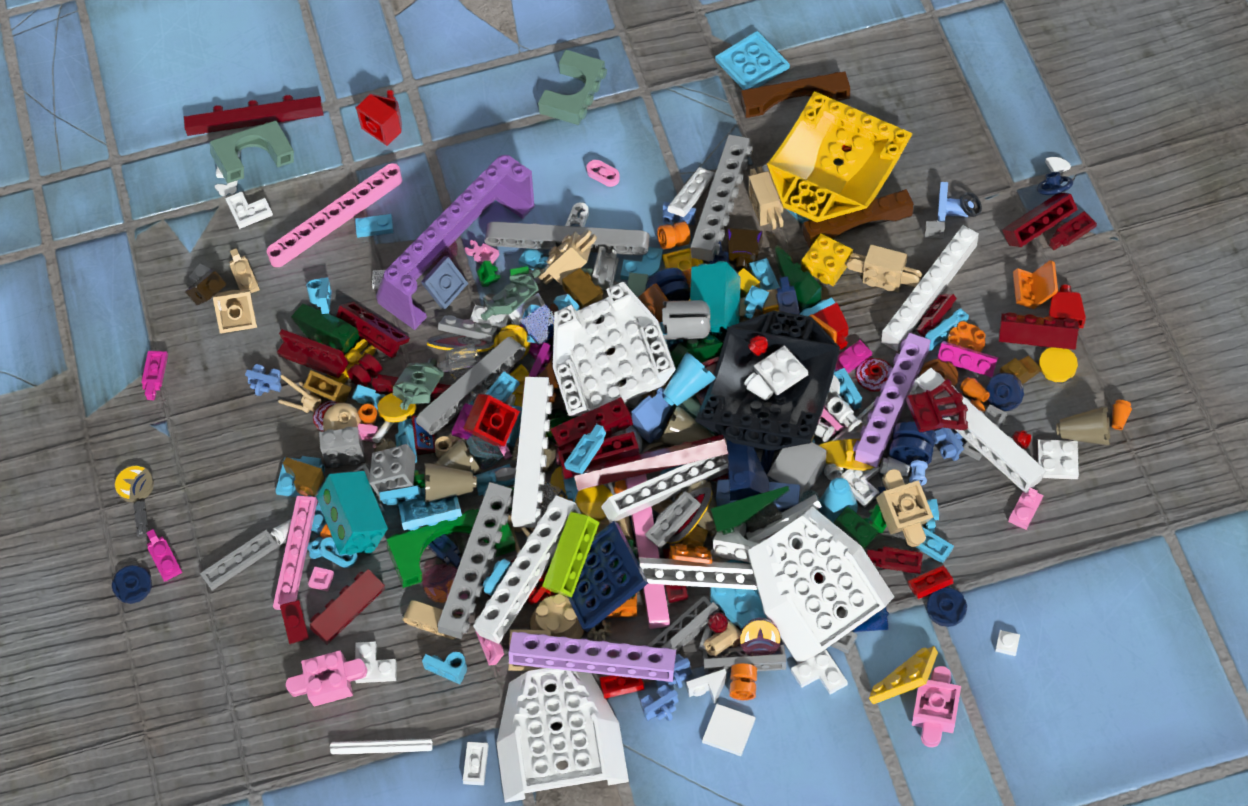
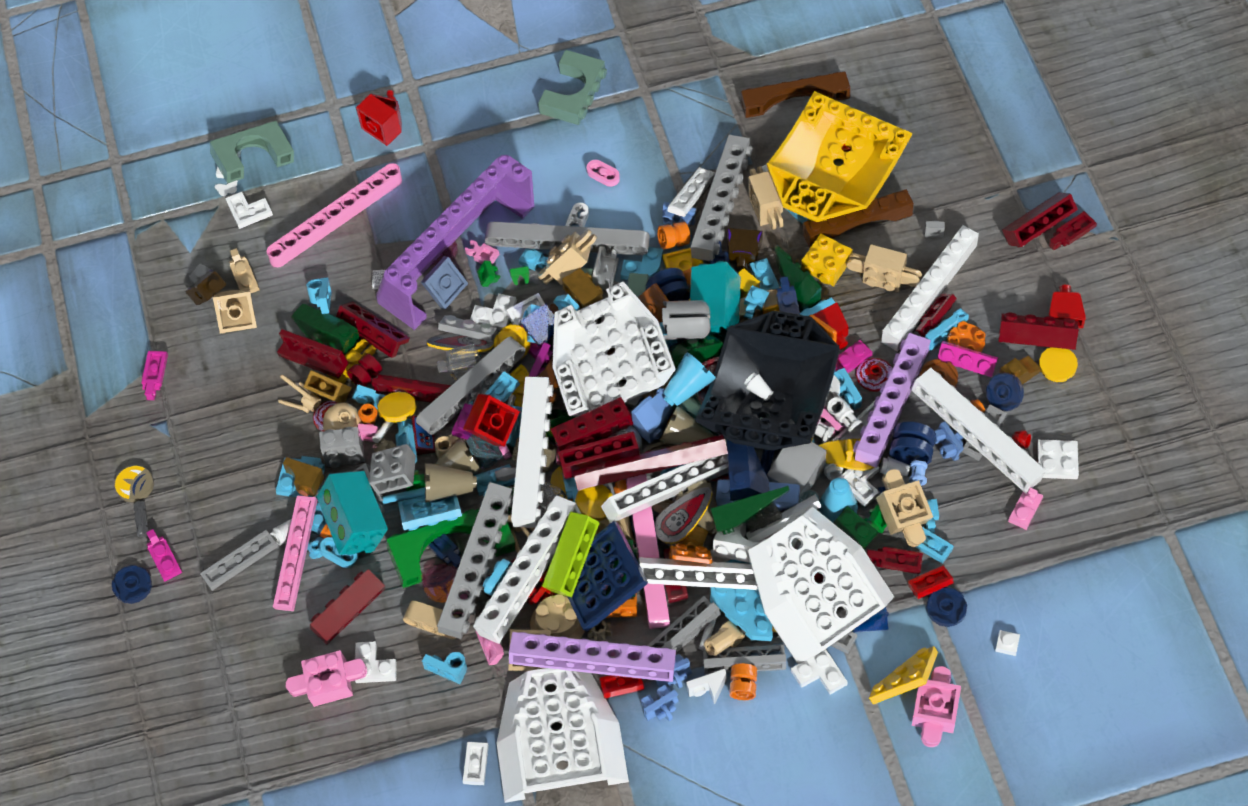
dark red piece [184,95,324,136] -> none
medium blue hips [245,364,282,396] -> none
dark red tile [280,600,309,644] -> none
bright pink plate [308,567,334,592] -> none
white axle [330,739,433,754] -> none
medium azure plate [355,214,394,238] -> none
medium azure plate [379,486,422,505] -> none
sand green plate [393,358,444,410] -> none
sand green plate [481,268,541,321] -> none
medium azure hinge [564,424,606,474] -> none
light grey plate [645,491,701,549] -> none
white tile [702,704,756,756] -> none
dark red plate [708,612,728,633] -> none
medium azure plate [715,31,790,90] -> none
tile [740,618,781,656] -> none
red plate [748,335,768,356] -> none
white plate [753,346,808,395] -> none
dark red plate [906,379,968,432] -> none
light blue piece [938,182,982,222] -> none
orange cone [960,377,990,402] -> none
orange bracket [1013,260,1058,309] -> none
dark blue piece [1037,172,1073,195] -> none
white tile [1045,157,1071,173] -> none
dark tan cone [1056,406,1110,445] -> none
orange cone [1111,400,1132,430] -> none

